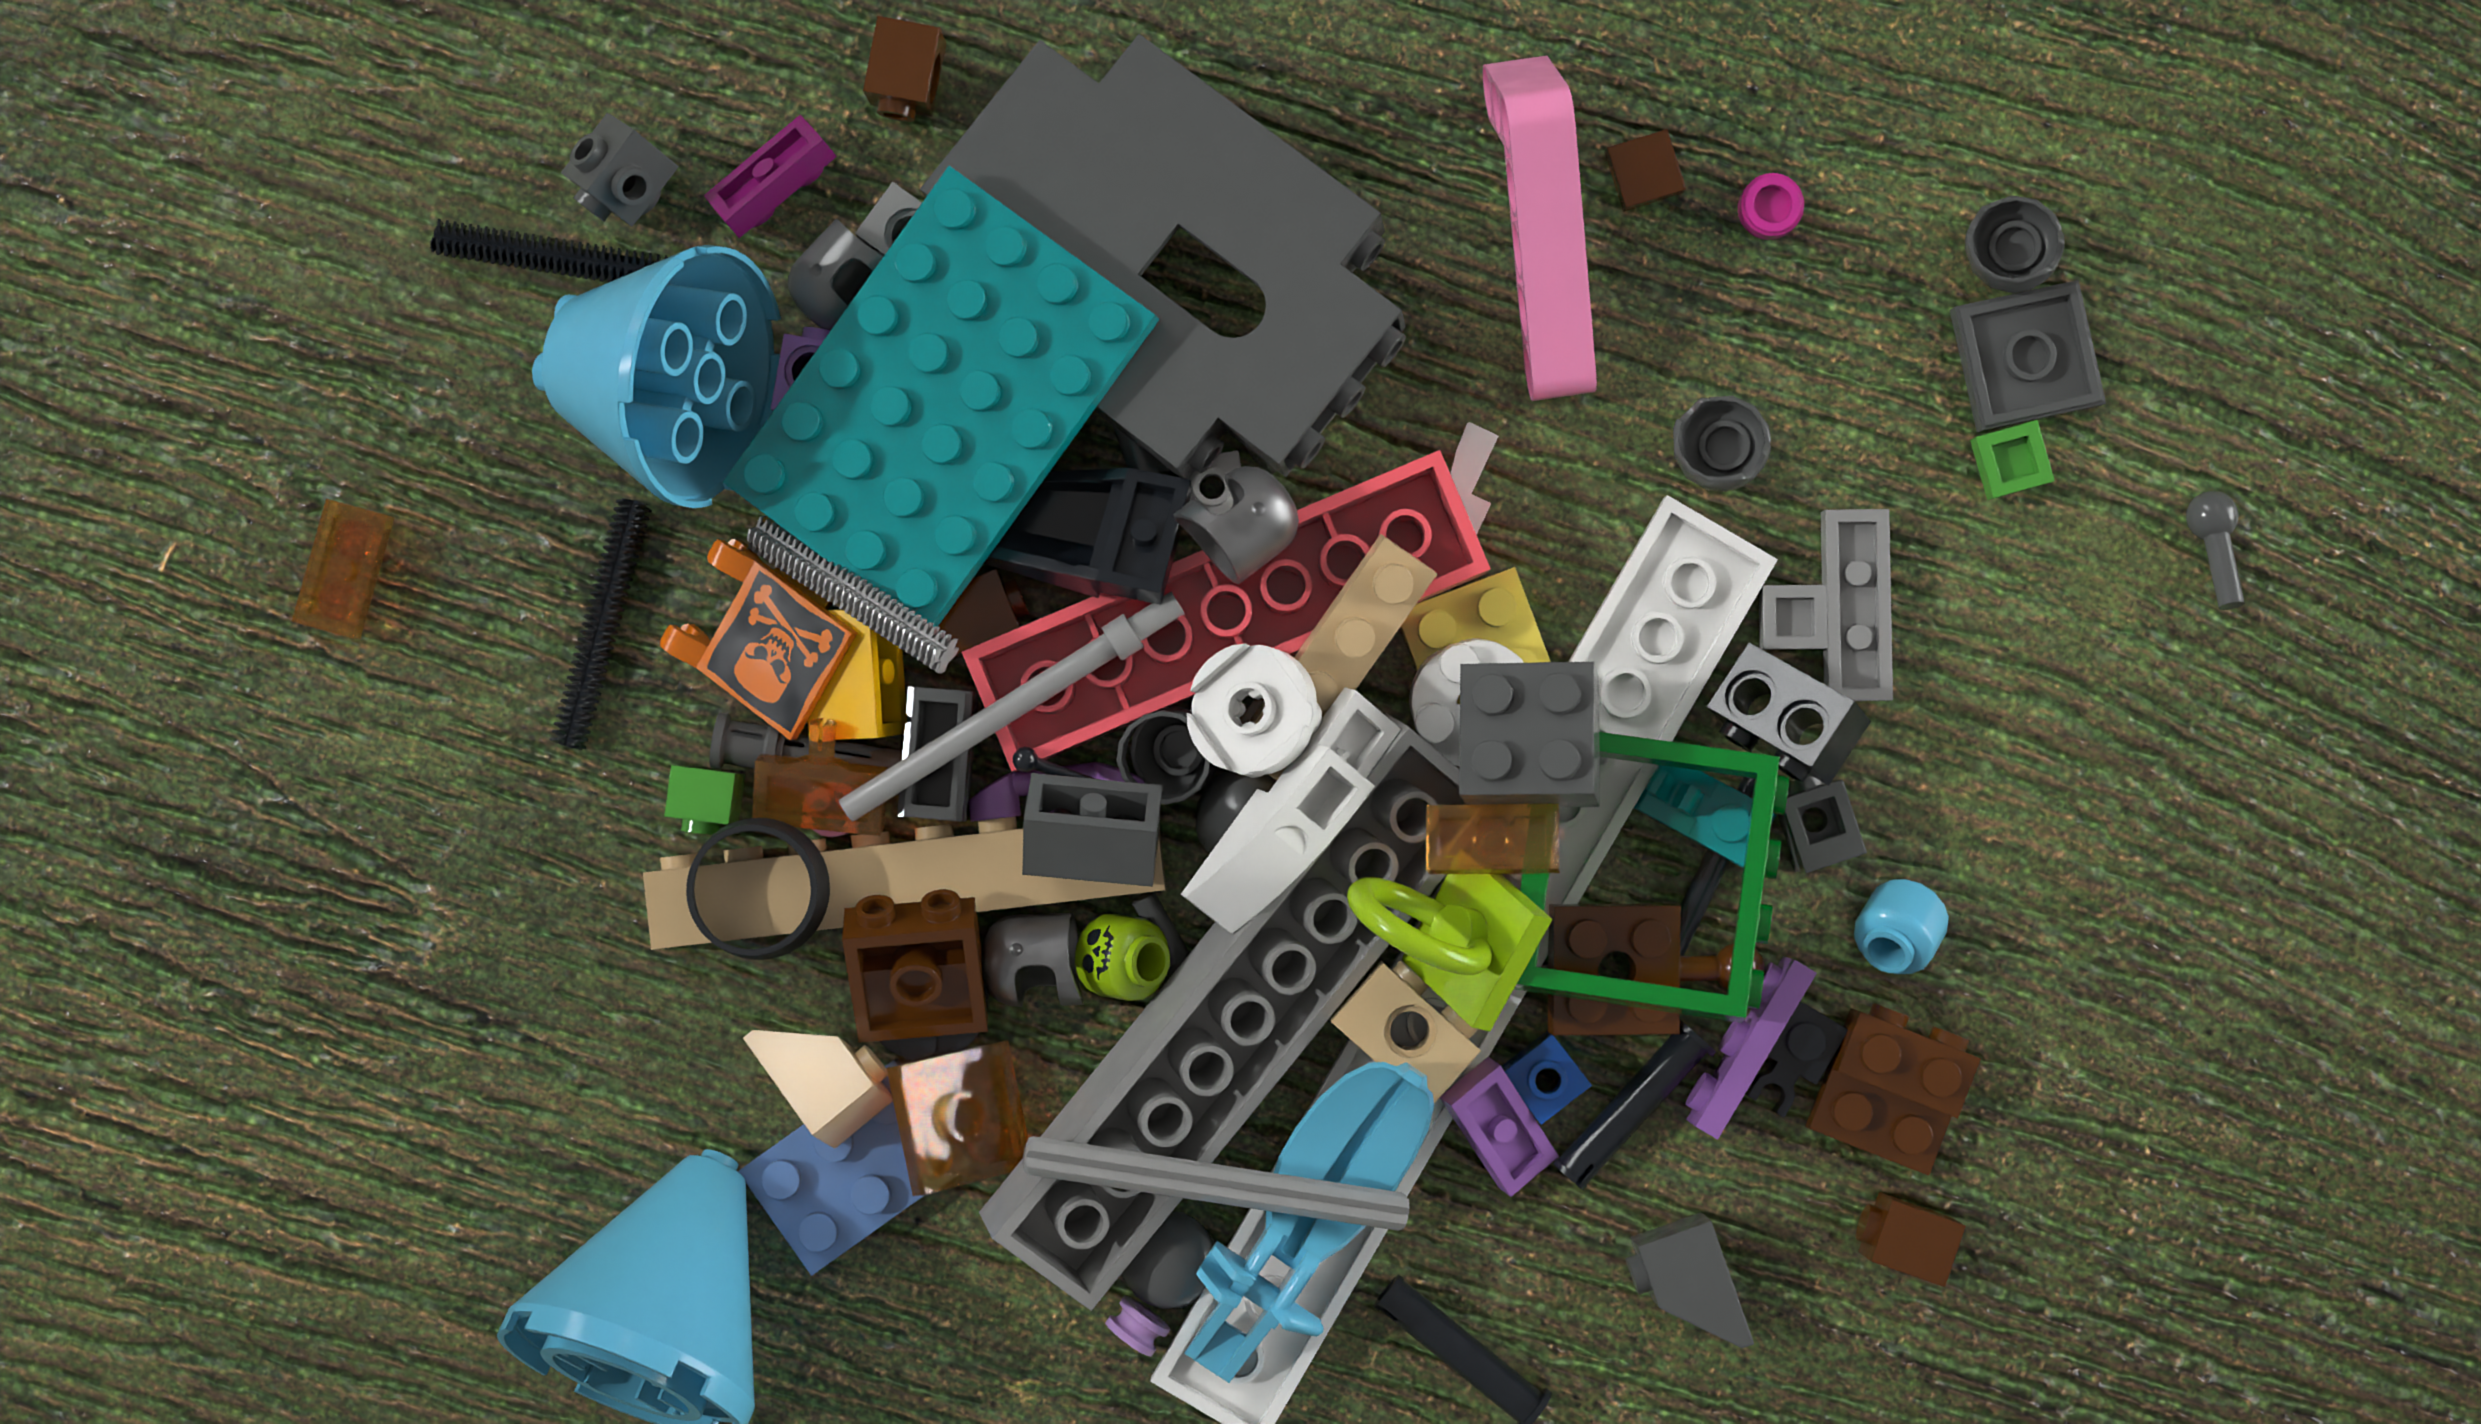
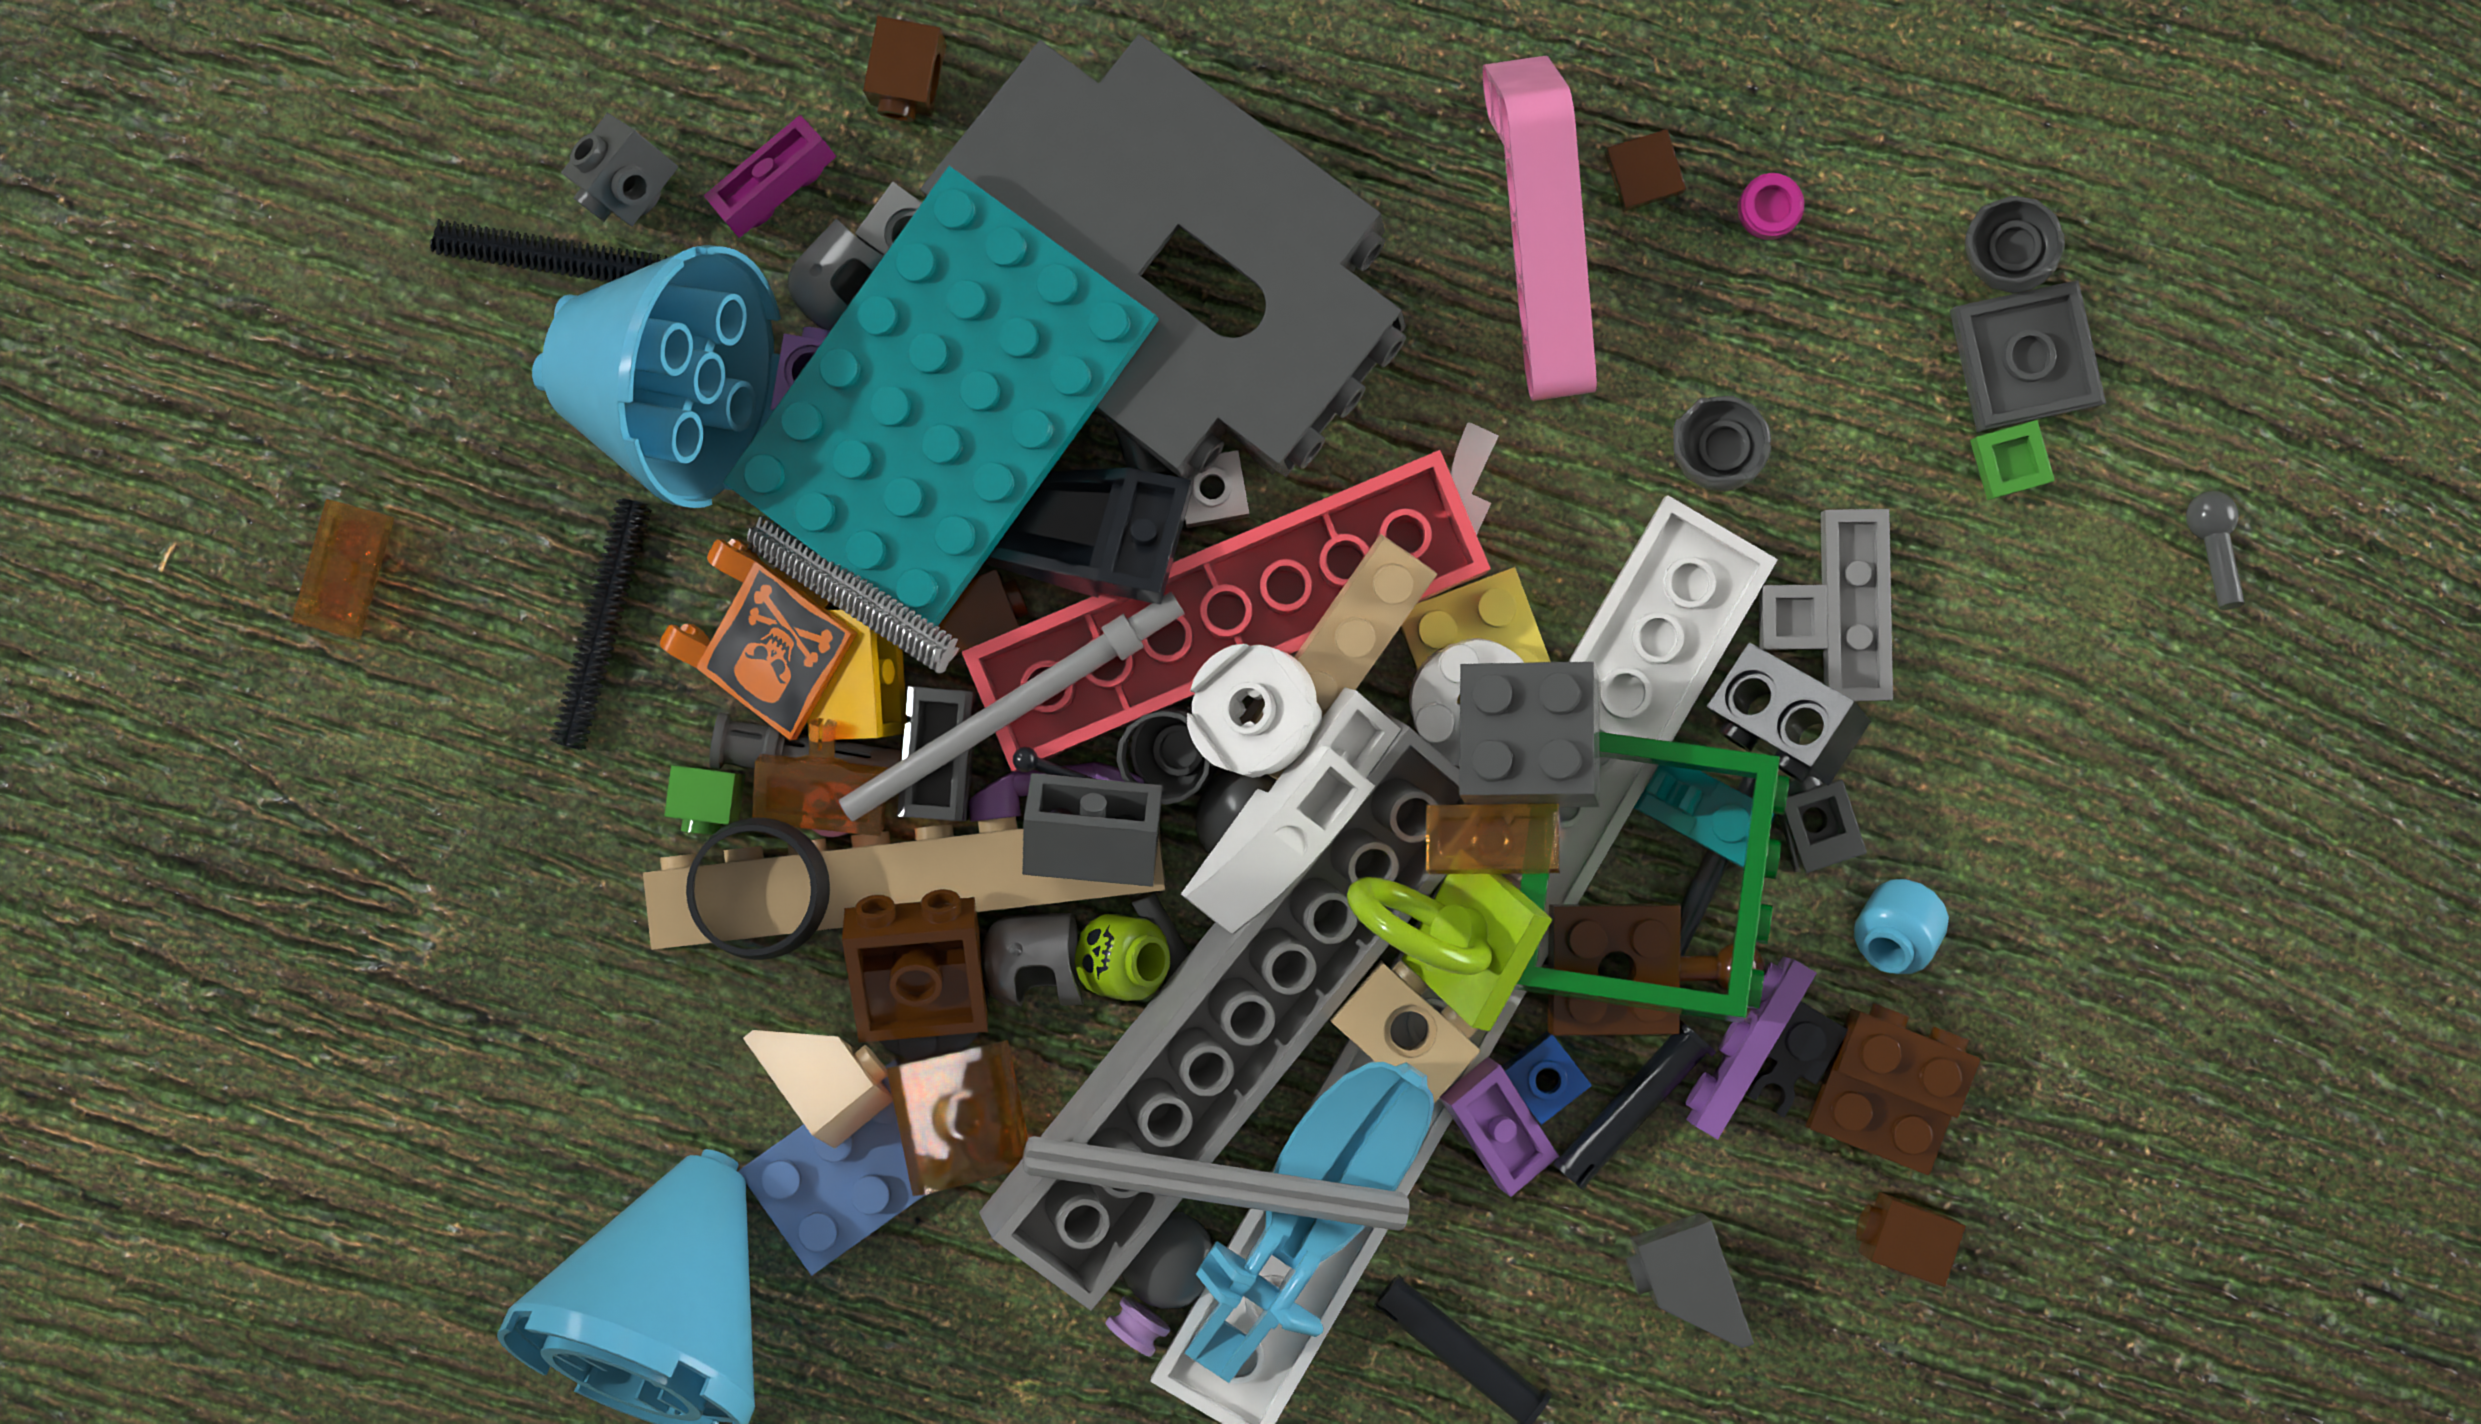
flat silver helmet [1173,466,1299,584] -> none

